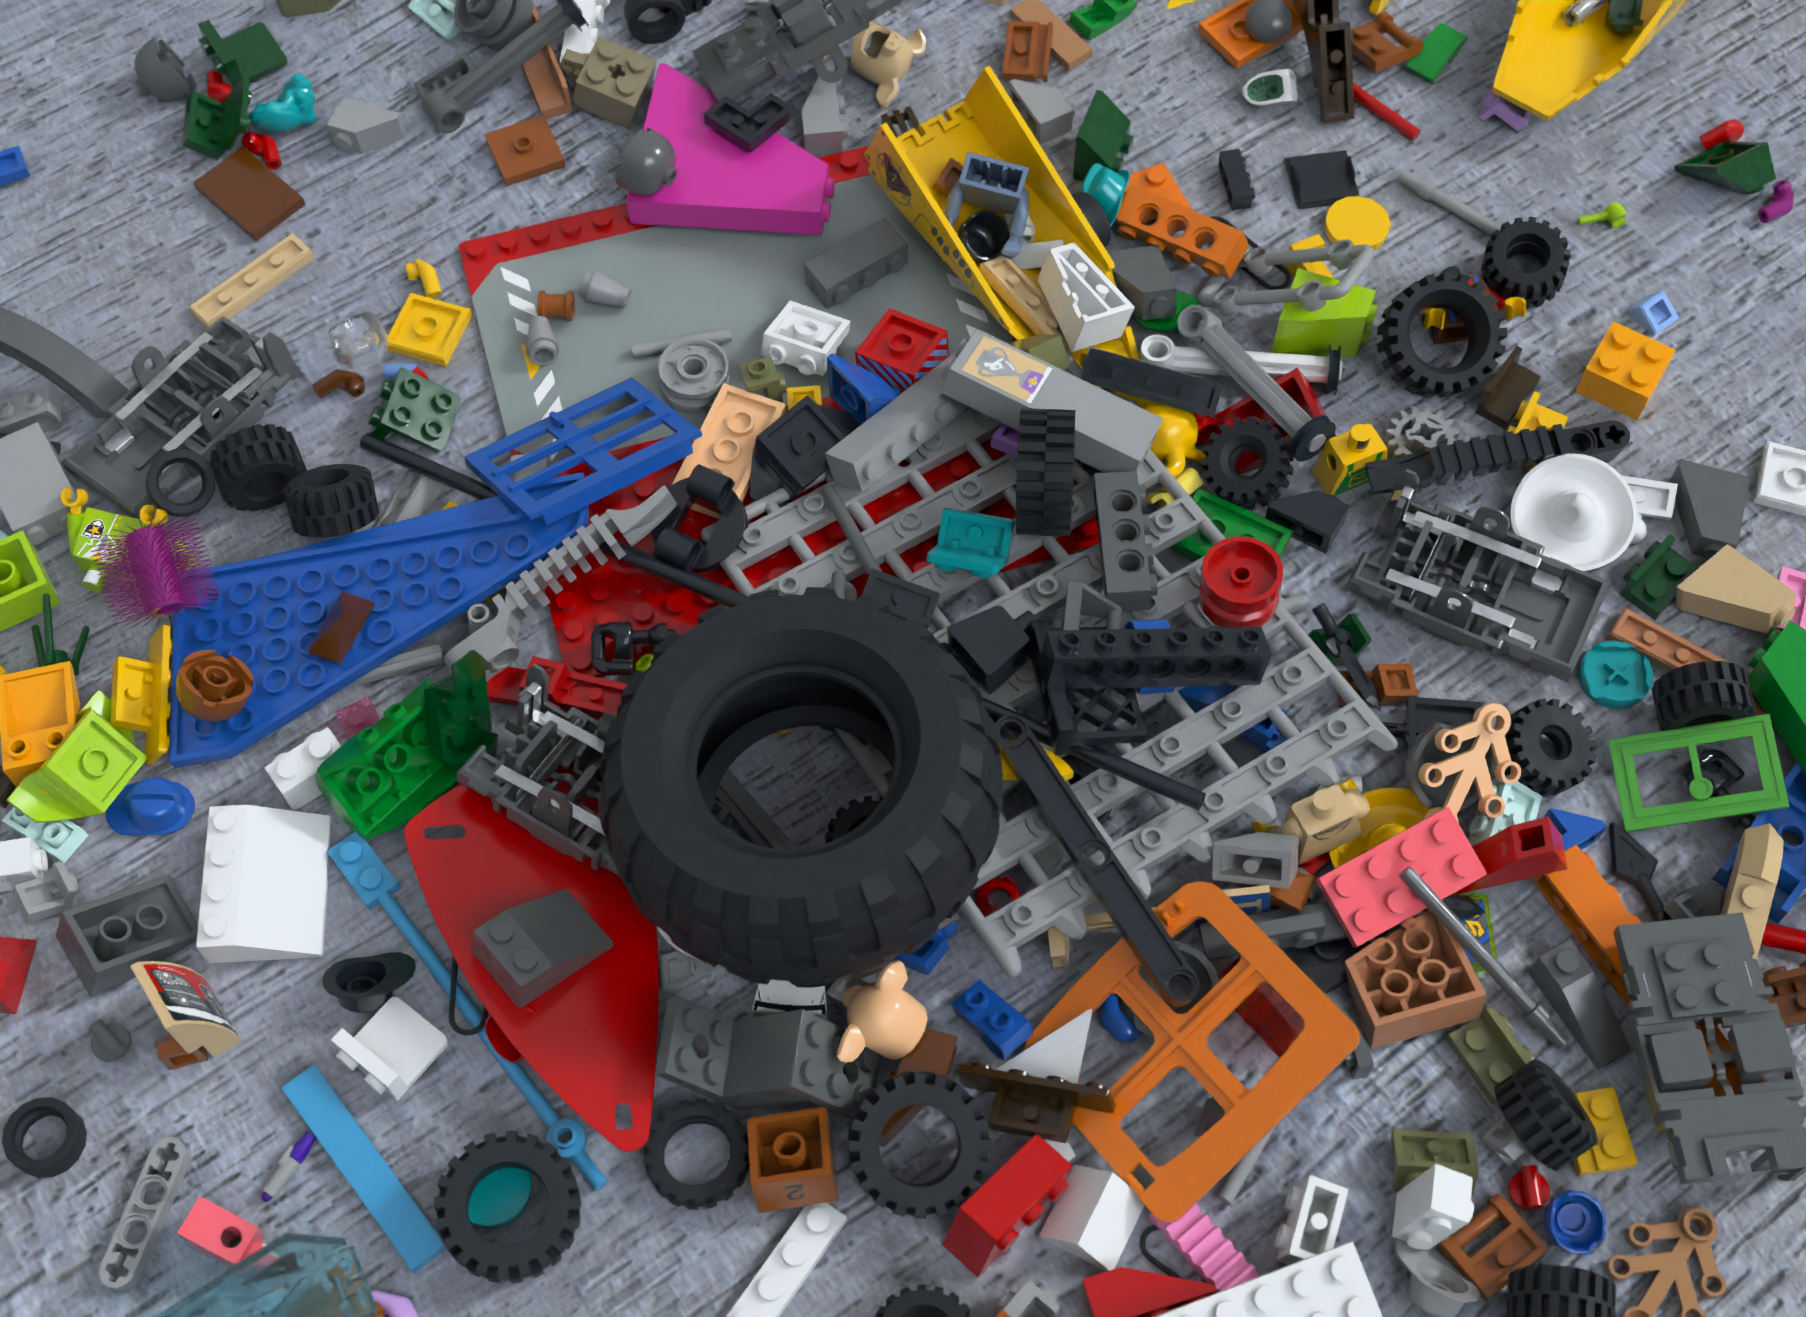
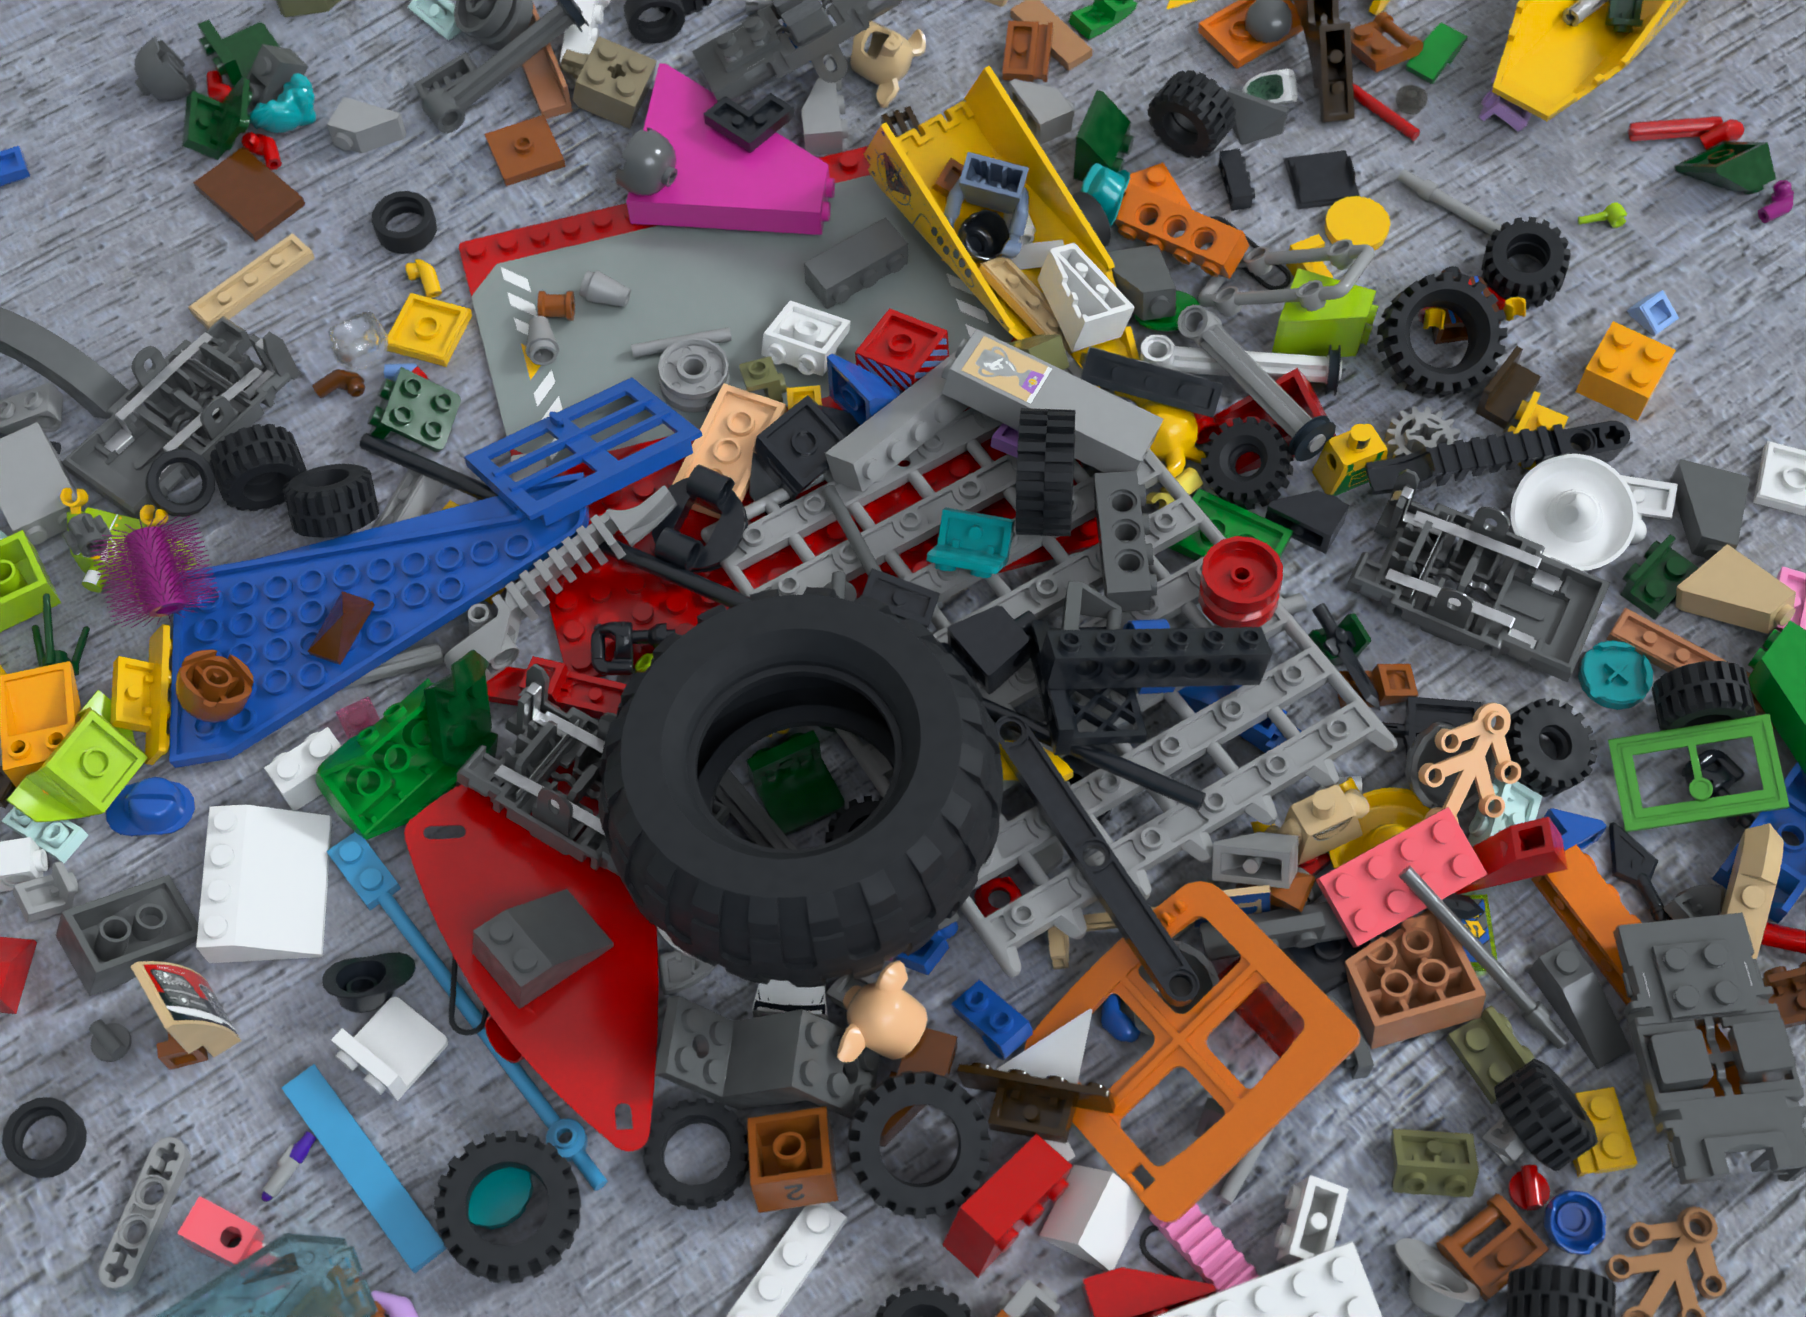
white brick [1392,1164,1474,1250] -> none
none -> dark grey gear [62,513,112,557]
none -> dark grey slope [247,44,309,111]
none -> black tyre [372,191,437,254]
none -> dark green bracket [746,730,845,836]
none -> black tyre [1147,70,1236,159]
none -> dark grey slope [1227,87,1289,145]
none -> clear smoke plate [1395,85,1428,115]
none -> red axle [1628,116,1723,142]

